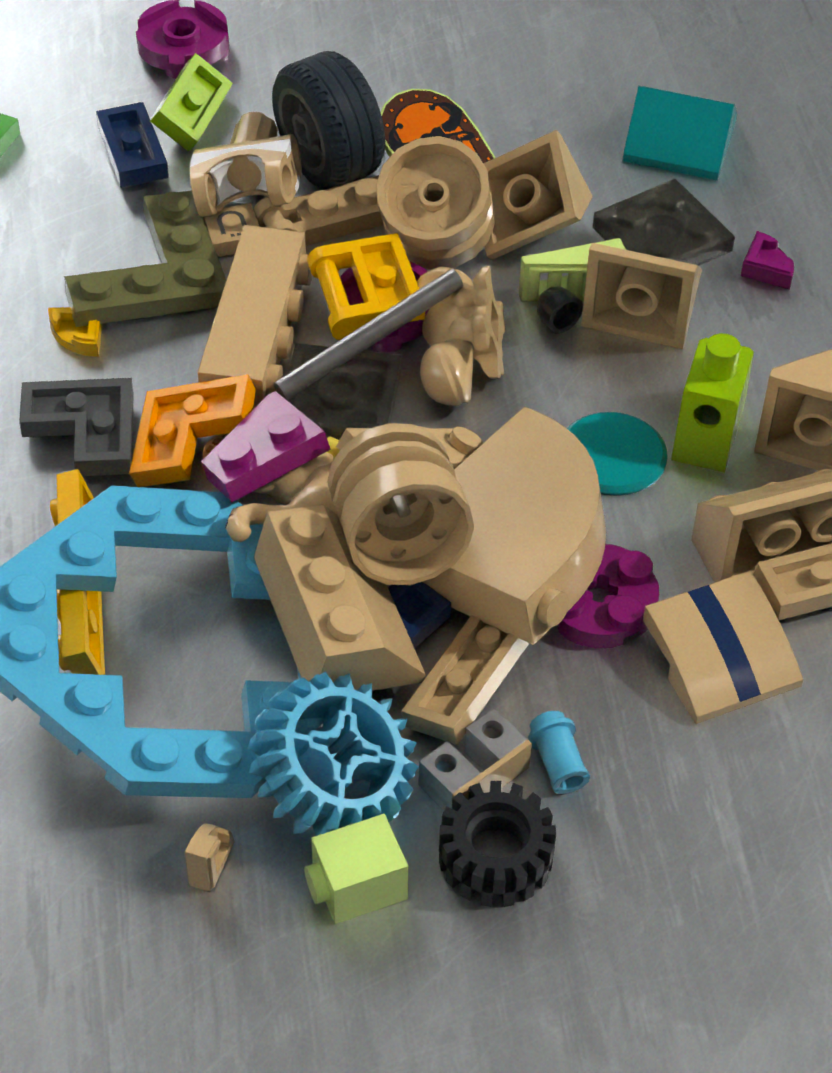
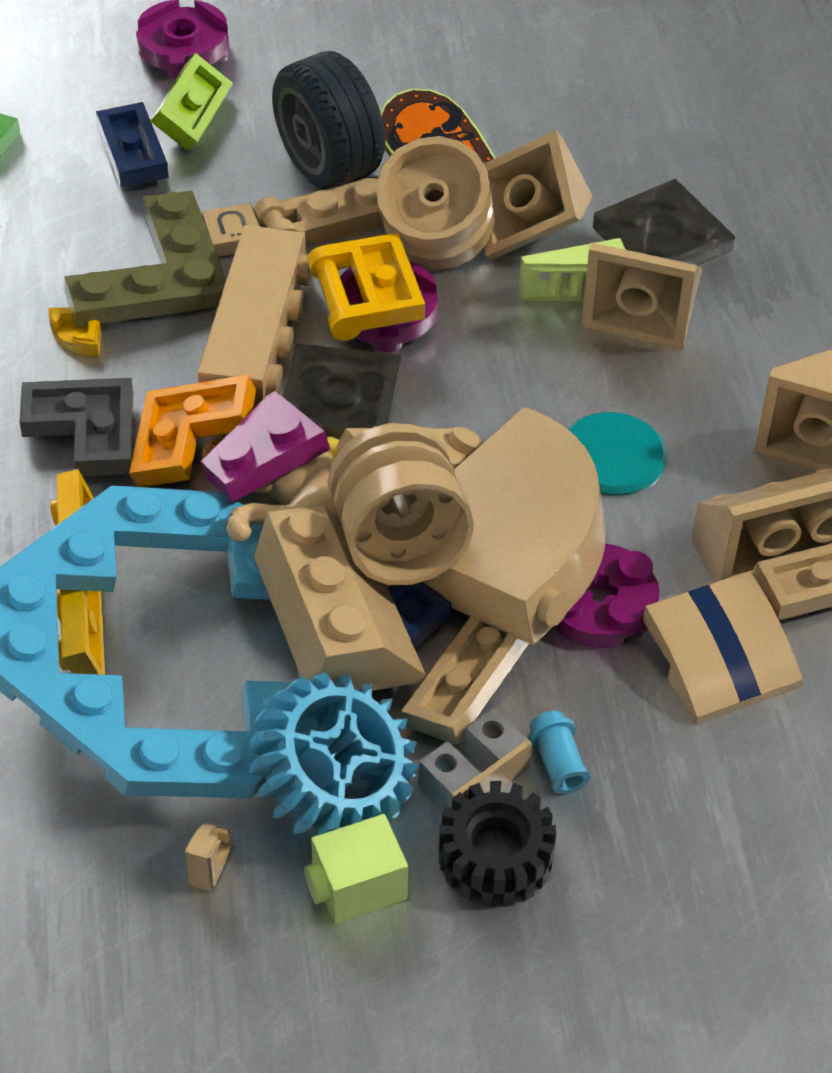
tan connector [190,112,302,217] -> none
flat silver bar [273,269,463,400] -> none
tan animal [417,266,505,406] -> none
black hinge [537,287,583,333] -> none
teal slope [622,85,737,181] -> none
lime torso [671,333,754,473] -> none
magenta tile [741,231,794,290] -> none

